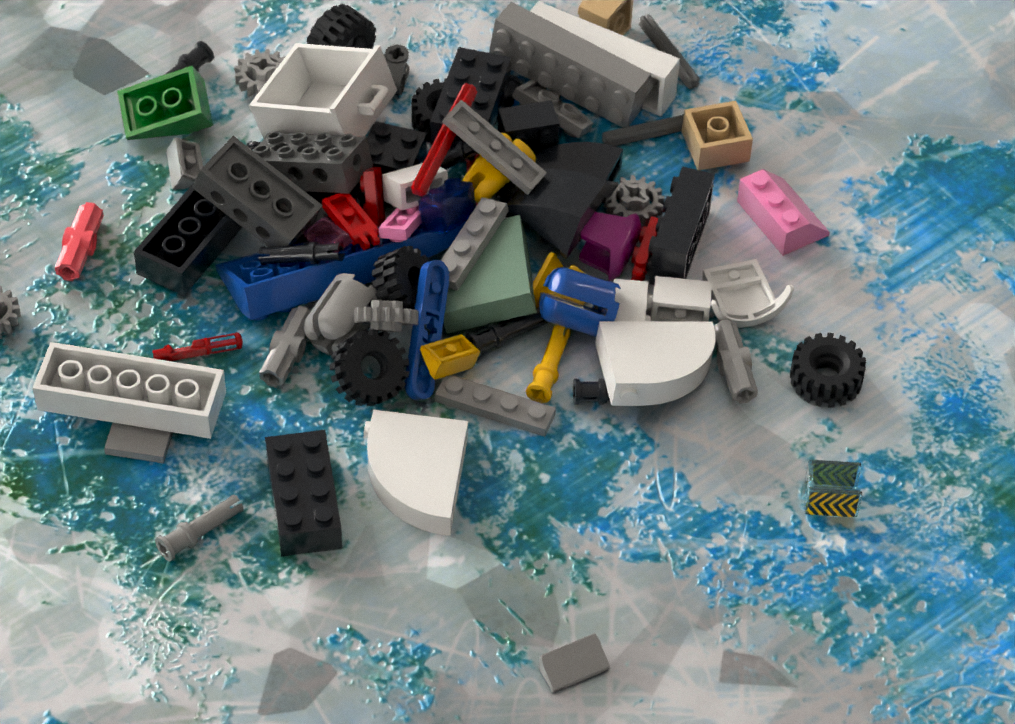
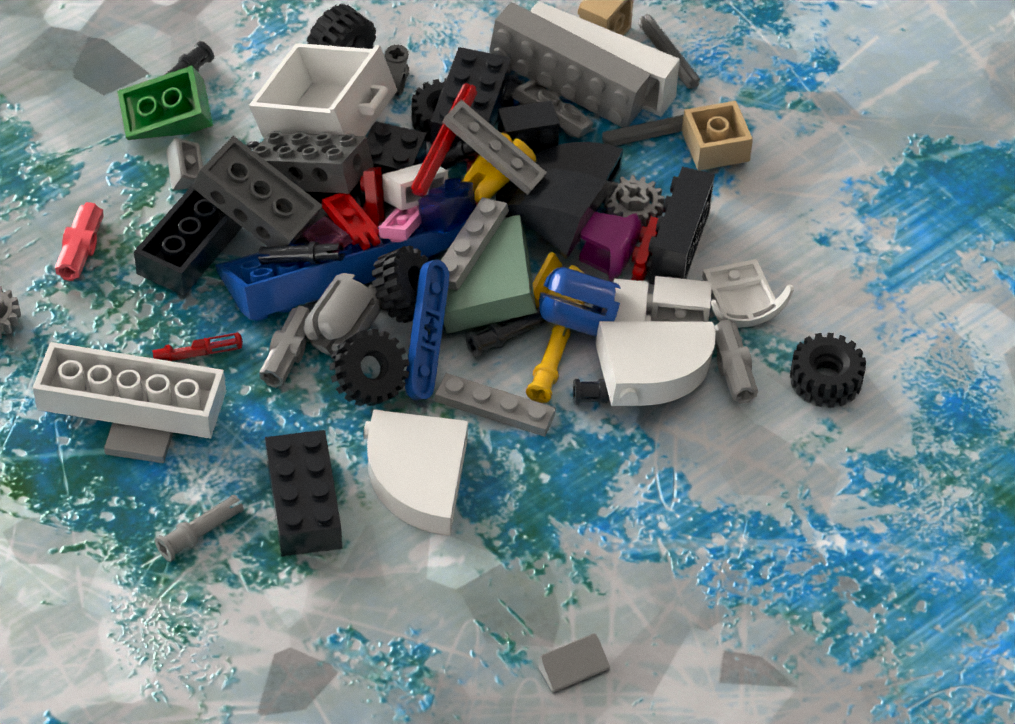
light grey gear [234,49,286,97] -> none
light grey gear [354,300,419,332] -> none
yellow slope [420,334,480,380] -> none
bright pink slope [737,169,830,256] -> none
clear light blue piece [804,459,862,517] -> none

